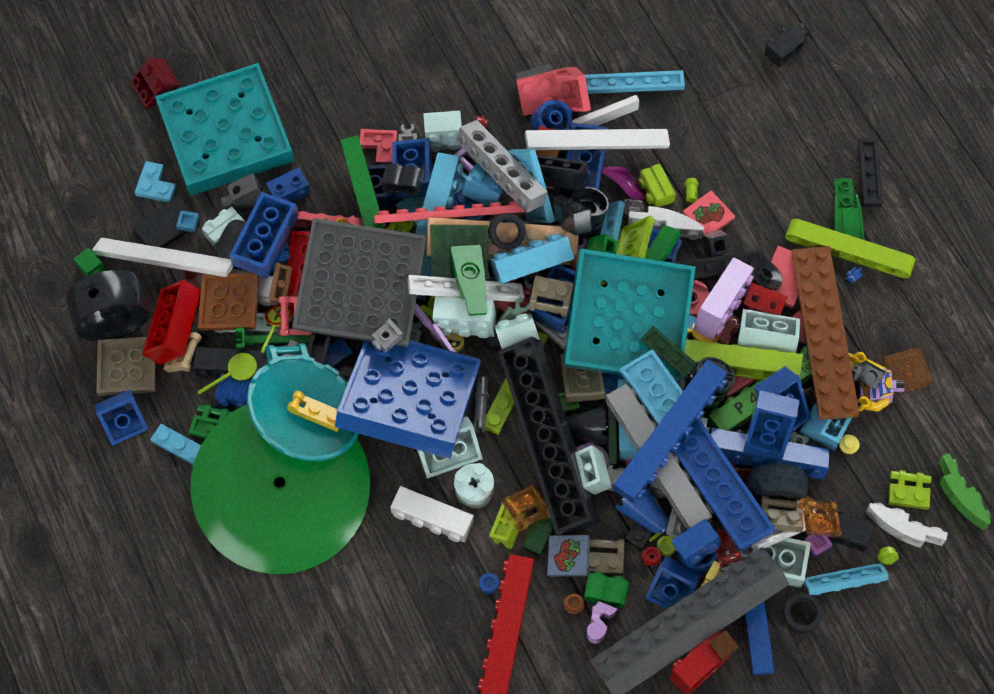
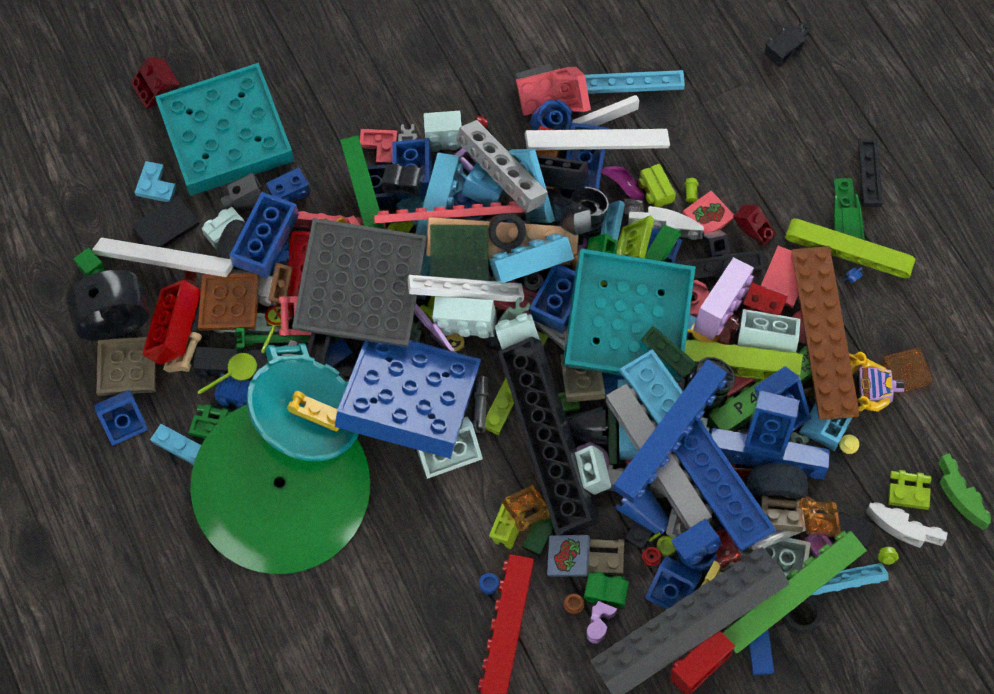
dark azure tile [176,211,200,233] -> none
light grey brick [372,319,403,353] -> none
white brick [391,486,474,543] -> none
piece [450,245,488,316] -> none
light aqua brick [454,463,494,509] -> none
dark tan plate [529,276,573,317] -> none
reddish brown tile [709,630,739,661] -> none
black dish [750,258,782,290] -> none
black bracket [852,360,886,390] -> none
none -> bright green brick [722,531,867,653]
none -> dark red slope [733,204,776,246]

